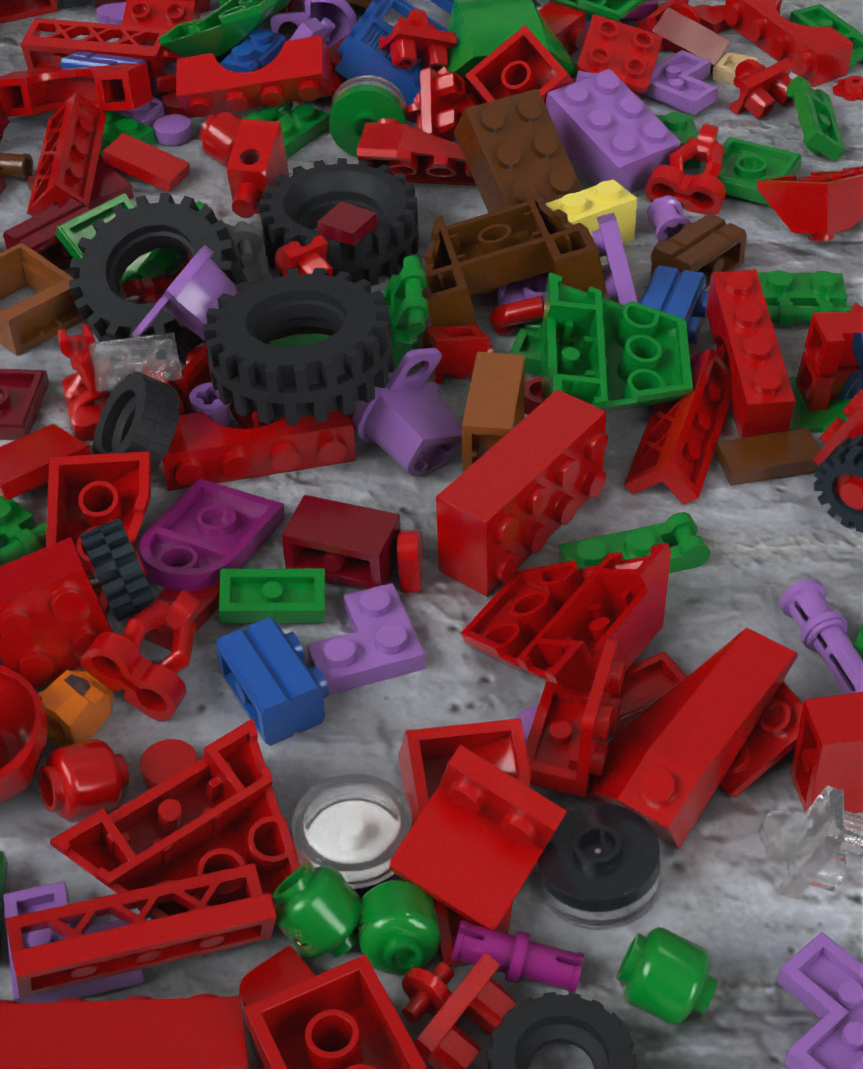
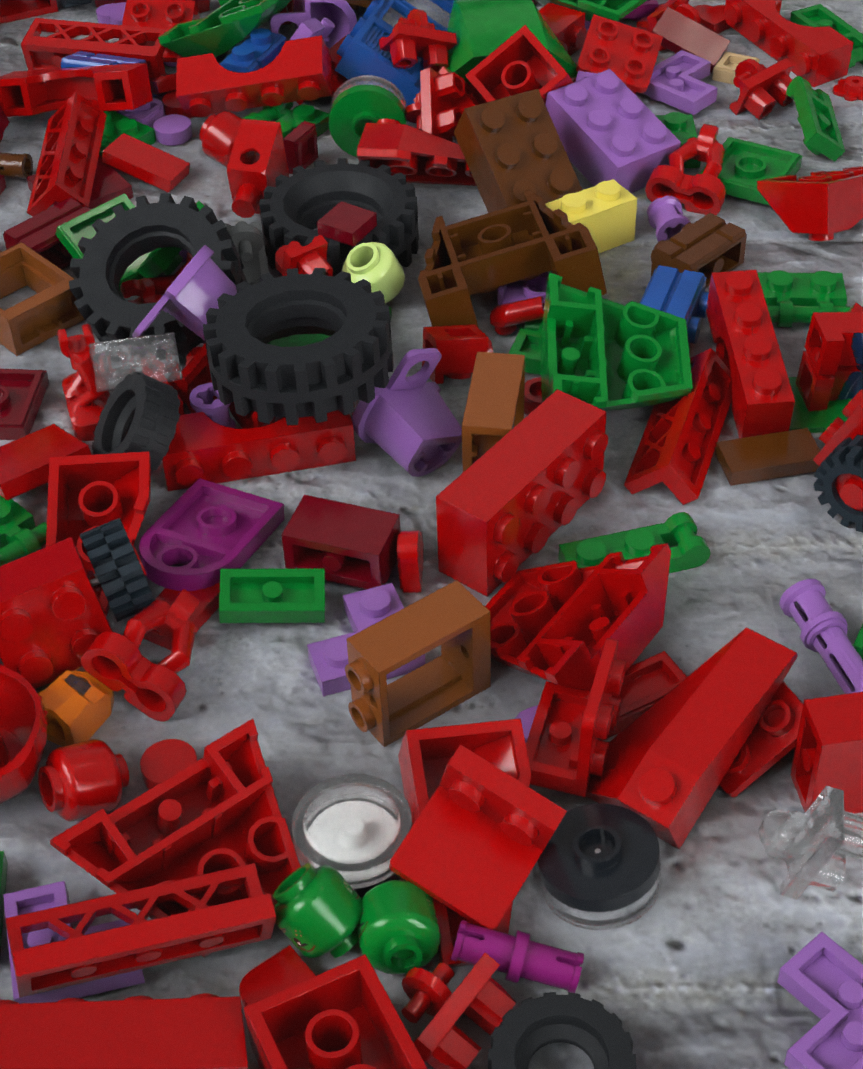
blue brick [215,617,329,746] -> none
green plate [383,255,429,372] -> none
medium lavender plate [592,212,638,305] -> none
green head [616,927,718,1025] -> none
none -> dark red tile [283,121,319,175]
none -> yellowish green head [342,242,405,304]
none -> dark orange window [345,580,491,747]

